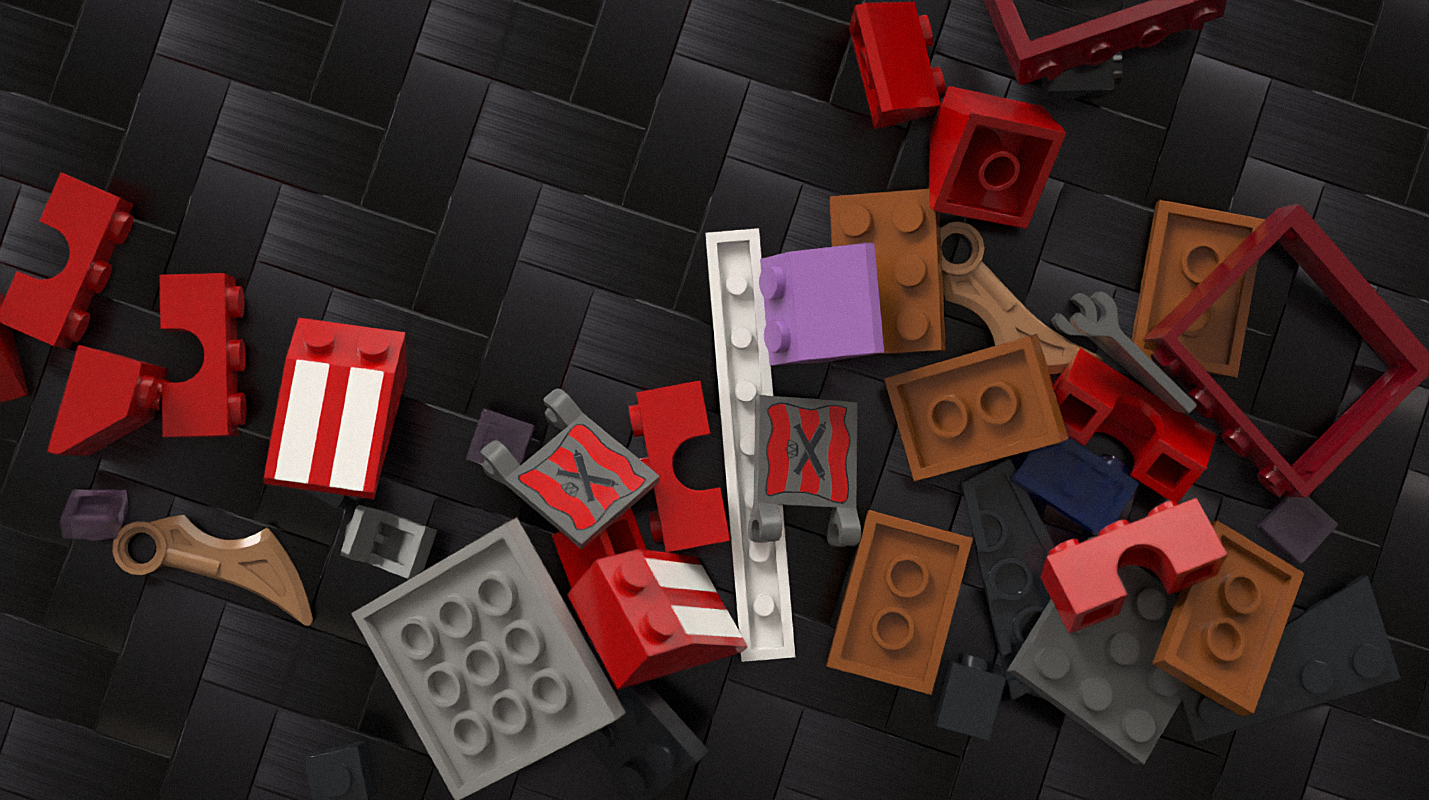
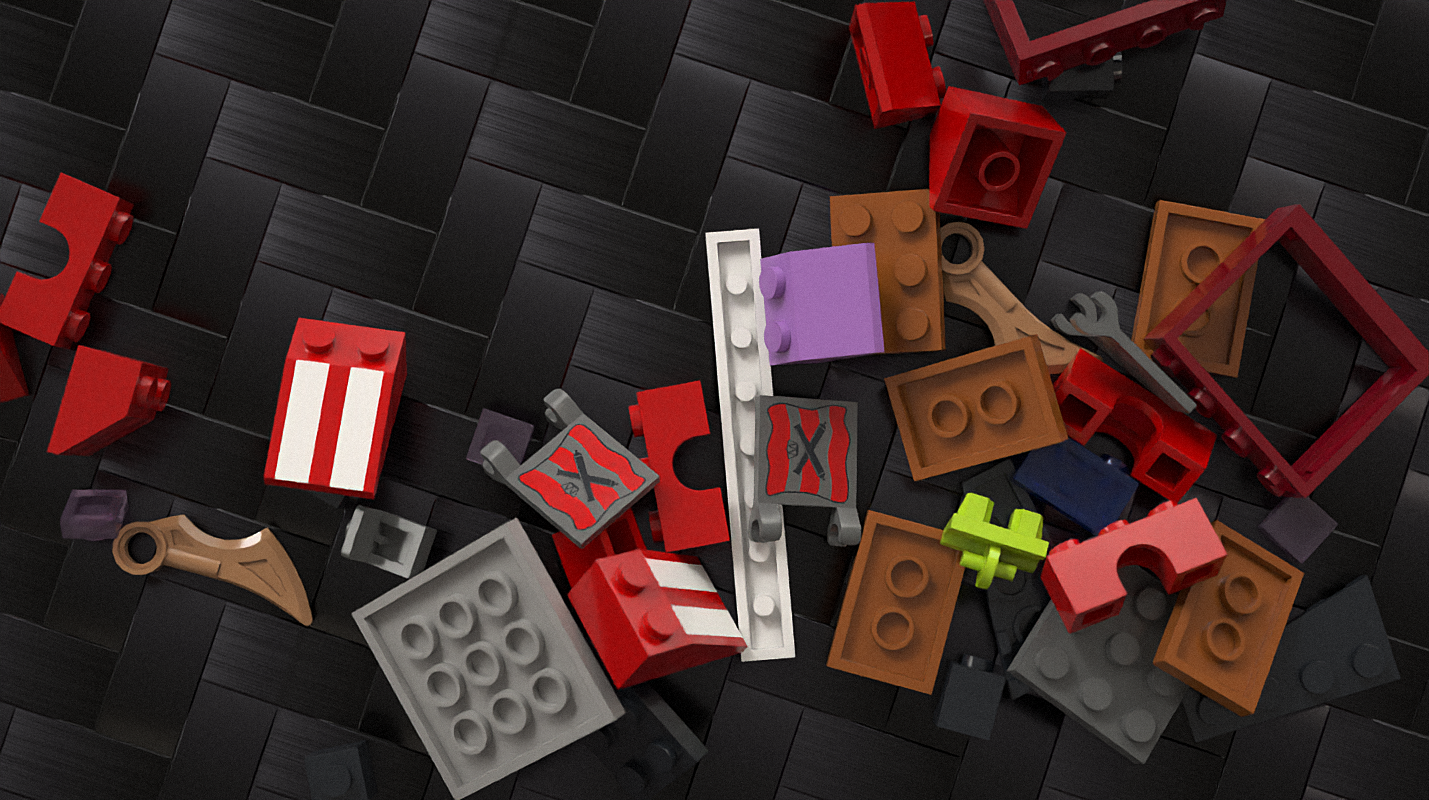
red arch [160,273,247,438] -> none
none -> lime hips [940,493,1049,590]

